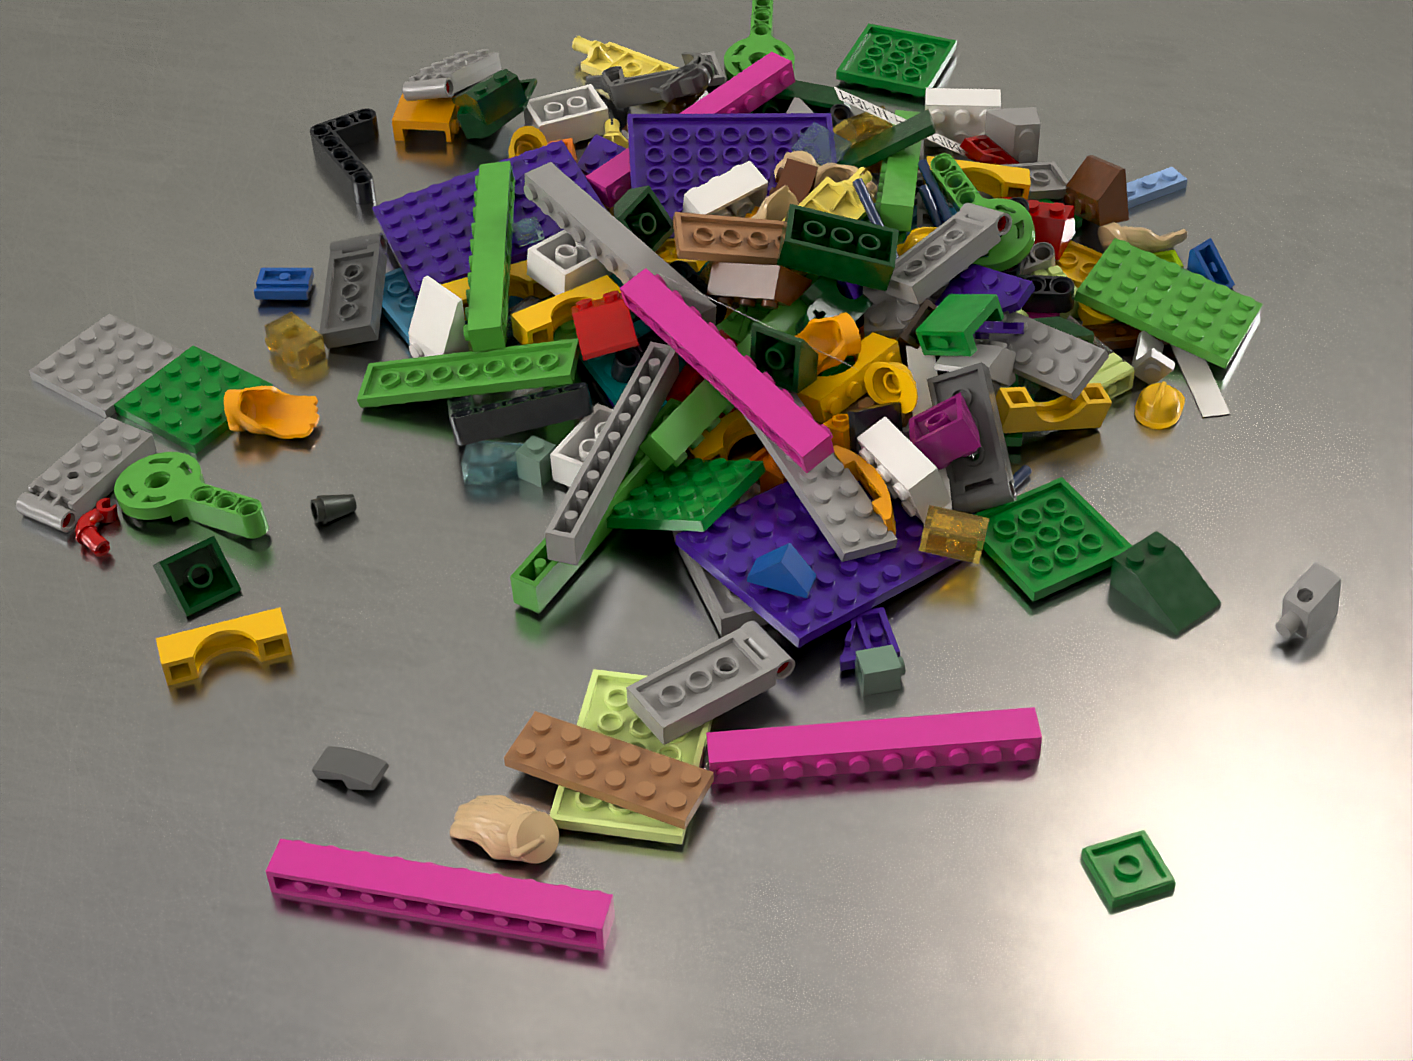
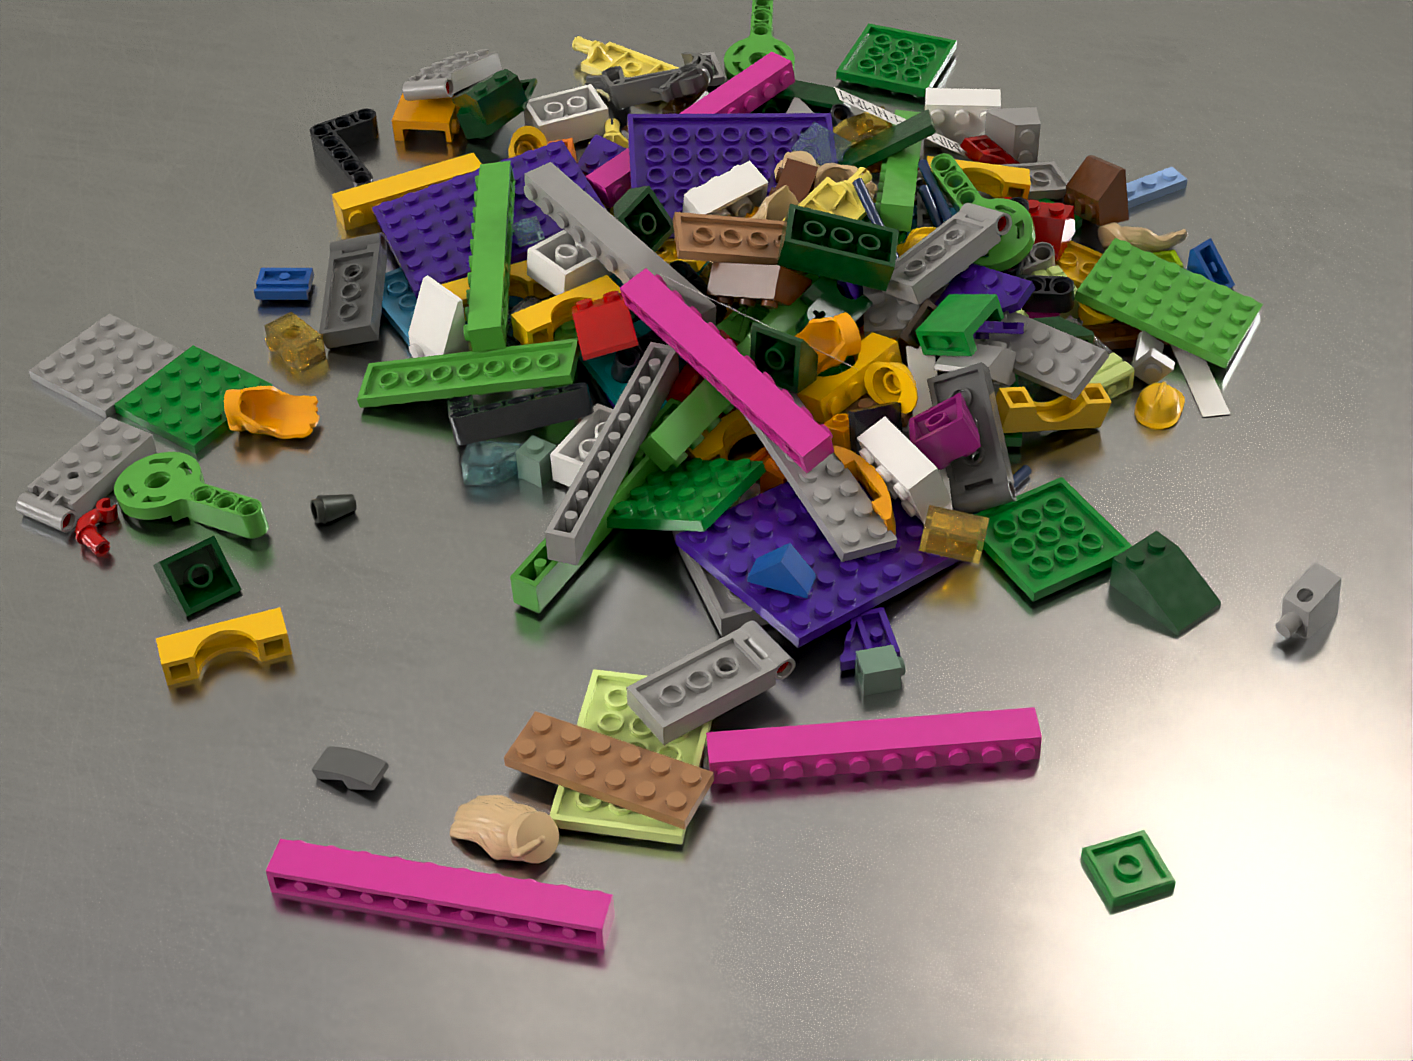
none -> yellow brick [332,153,482,231]

